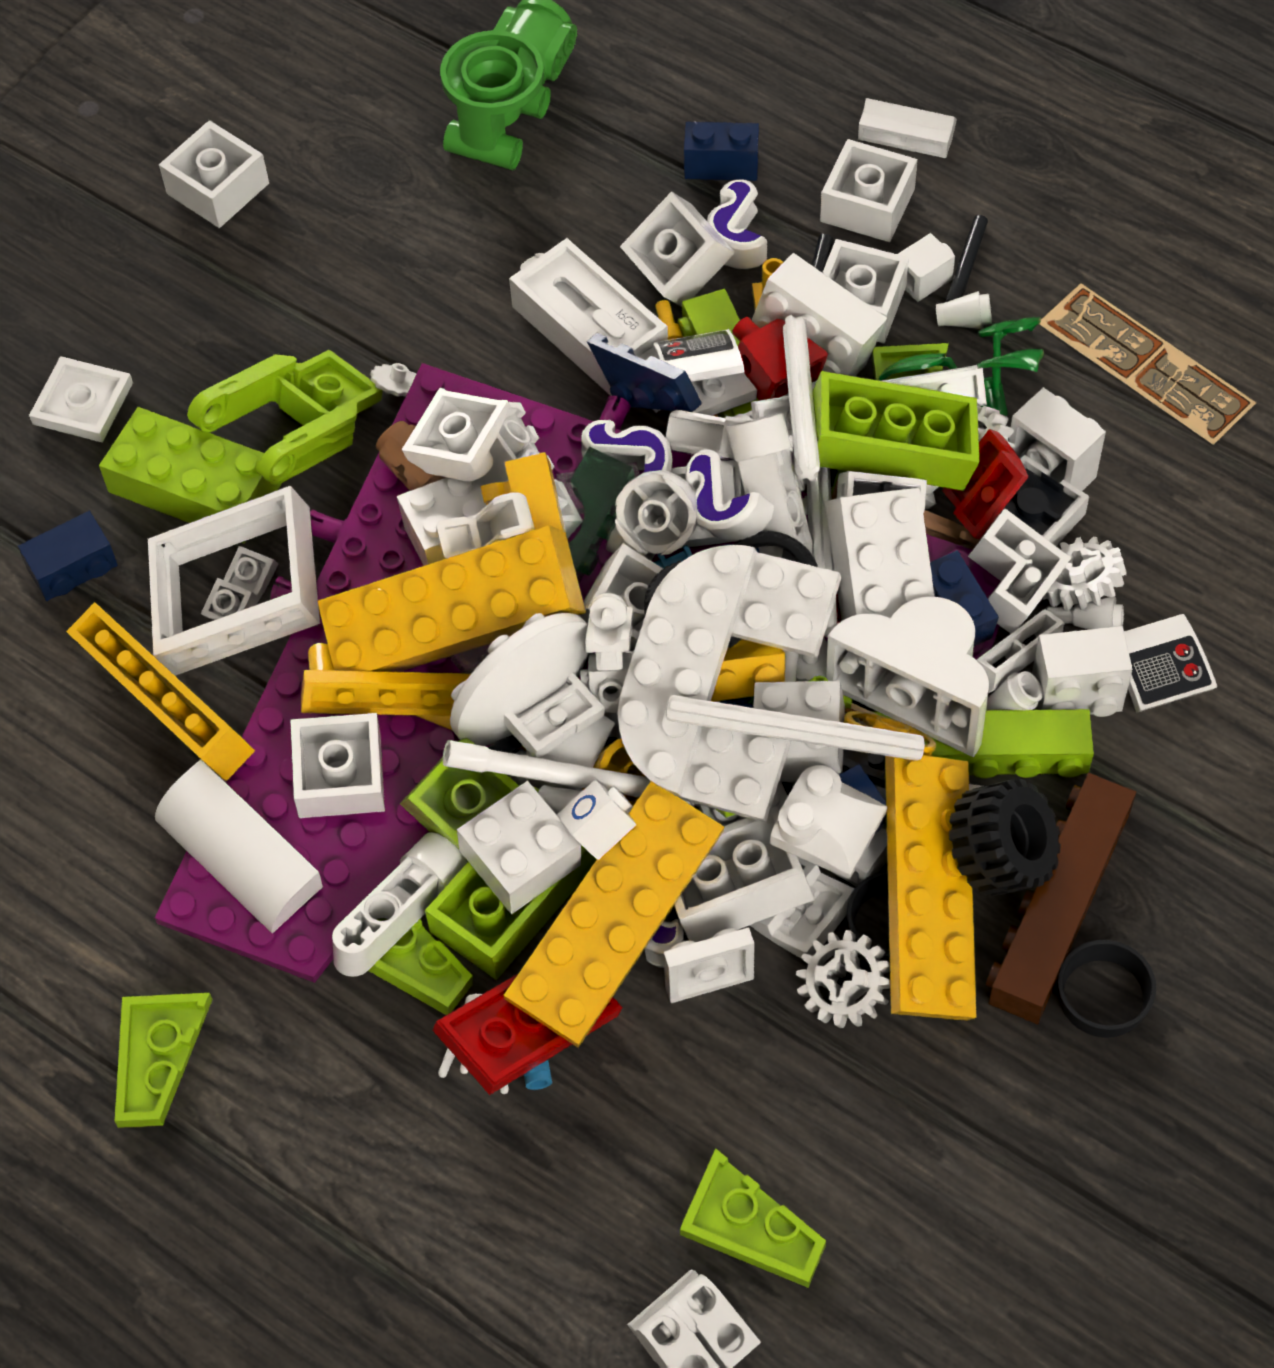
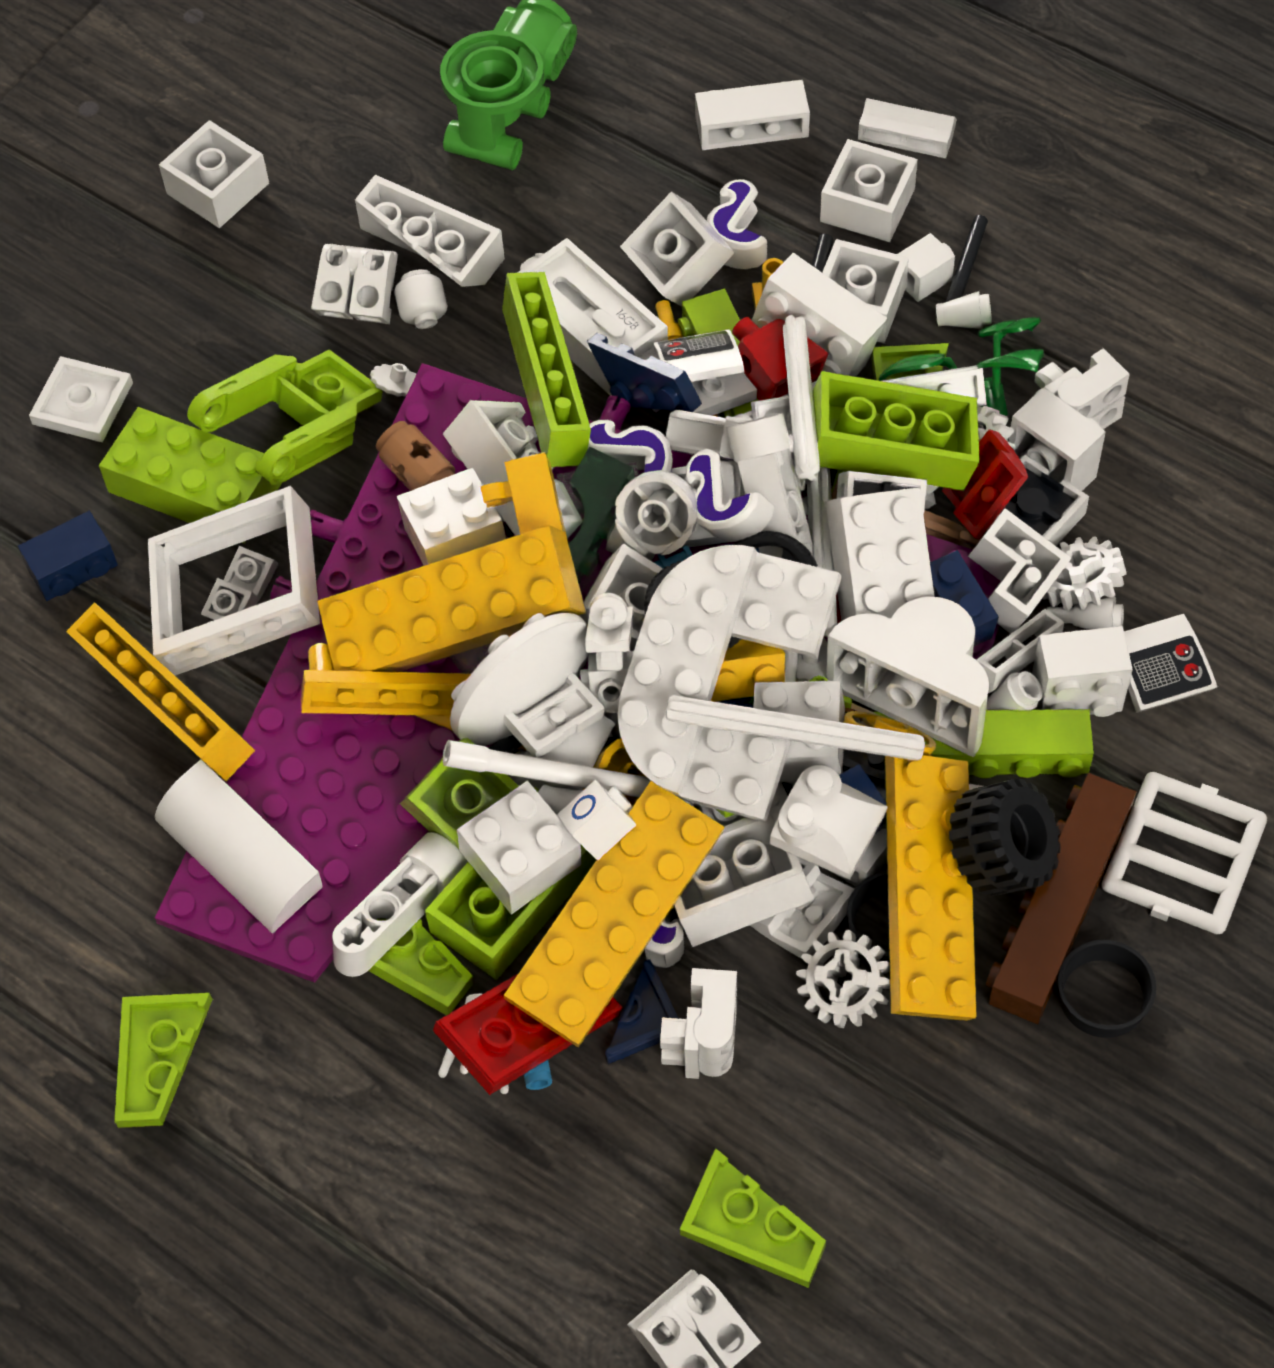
white brick [291,713,385,818] -> none
white slope [402,388,510,481] -> none
white animal [436,492,535,559] -> none
white plate [663,927,754,1003] -> none
dark blue brick [684,122,759,181] -> none
sticker [1039,284,1256,445] -> none
none -> white hips [311,244,398,324]
none -> white wedge [355,175,505,287]
none -> white head [394,269,448,329]
none -> lime brick [502,272,591,467]
none -> dark blue tile [605,959,679,1064]
none -> white hips [660,968,737,1079]
none -> white brick [695,80,810,150]
none -> white hips [1035,348,1129,429]
none -> white bar [1102,772,1267,934]

